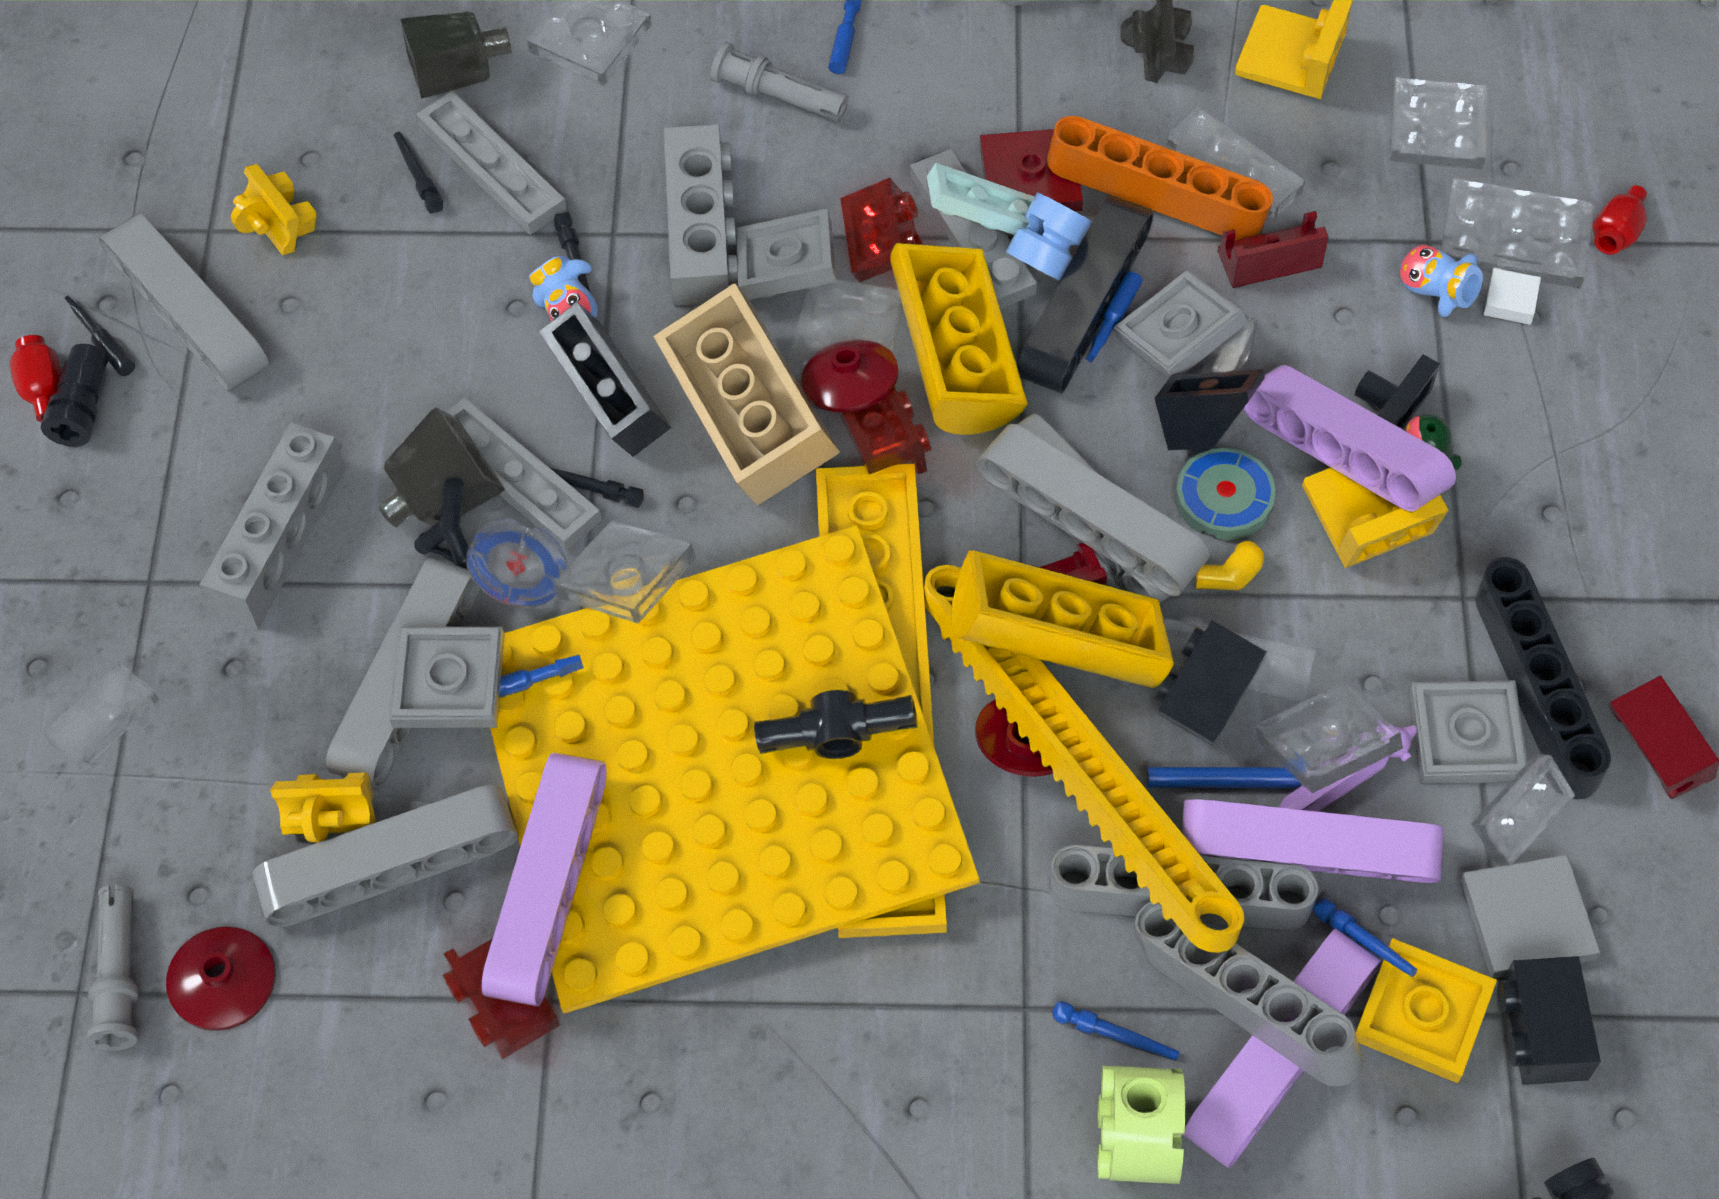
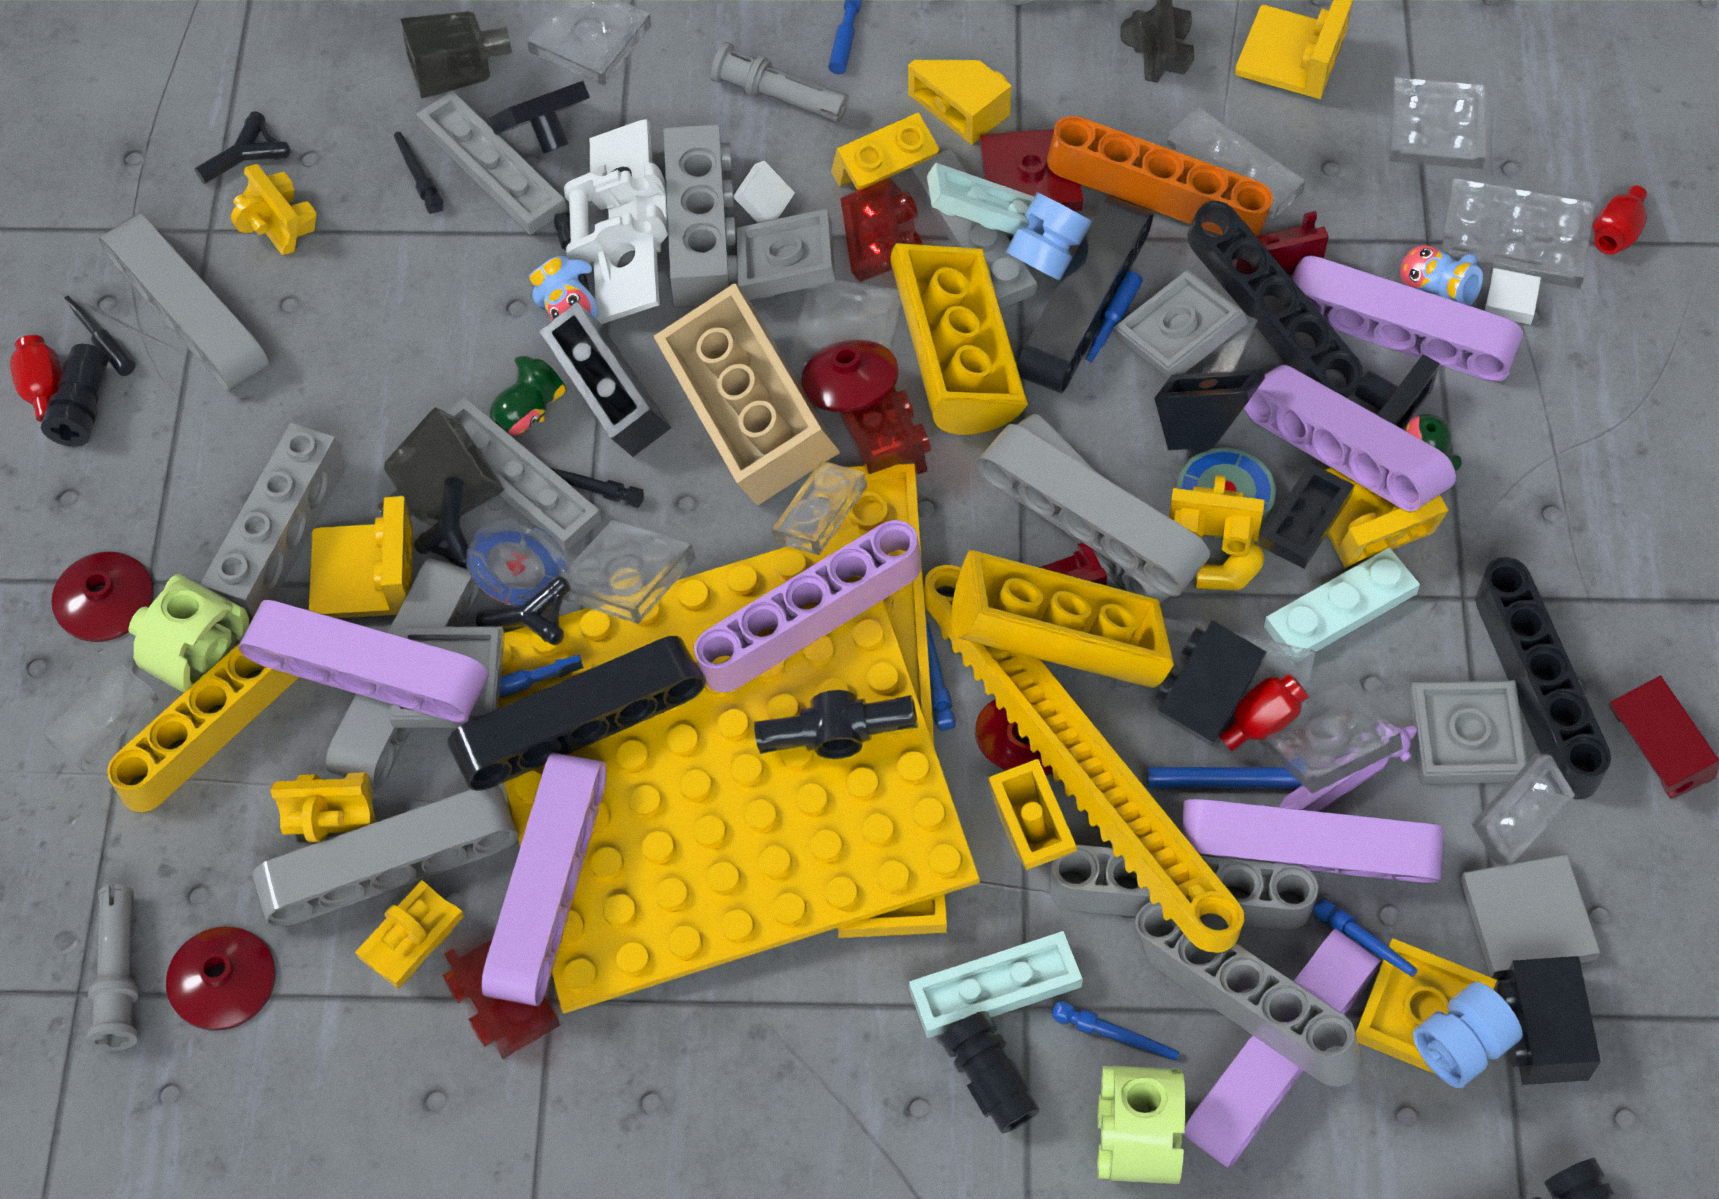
none -> dark red dish [51,552,154,642]
none -> yellow beam [107,643,299,813]
none -> yellowish green brick [129,574,249,693]
none -> black piece [194,111,290,184]
none -> lavender beam [238,600,489,723]
none -> yellow bracket [309,496,414,618]
none -> yellow hips [355,880,464,989]
none -> black beam [447,636,706,791]
none -> black piece [476,576,571,645]
none -> black tile [488,81,590,154]
none -> dark green animal [490,356,566,437]
none -> white piece [564,119,668,324]
none -> lavender beam [694,520,922,692]
none -> white tile [733,161,795,223]
none -> clear plate [772,460,867,555]
none -> yellow bracket [831,112,939,190]
none -> yellow slope [908,60,1012,145]
none -> light aqua plate [909,931,1083,1038]
none -> blue piece [926,622,956,731]
none -> black axle [940,1011,1040,1134]
none -> yellow slope [988,759,1077,870]
none -> yellow hips [1169,475,1265,557]
none -> black beam [1187,201,1363,398]
none -> red plant [1219,673,1309,752]
none -> black tile [1260,463,1354,569]
none -> light aqua plate [1264,548,1420,665]
none -> lavender beam [1282,256,1523,381]
none -> light blue wheel [1412,982,1523,1088]

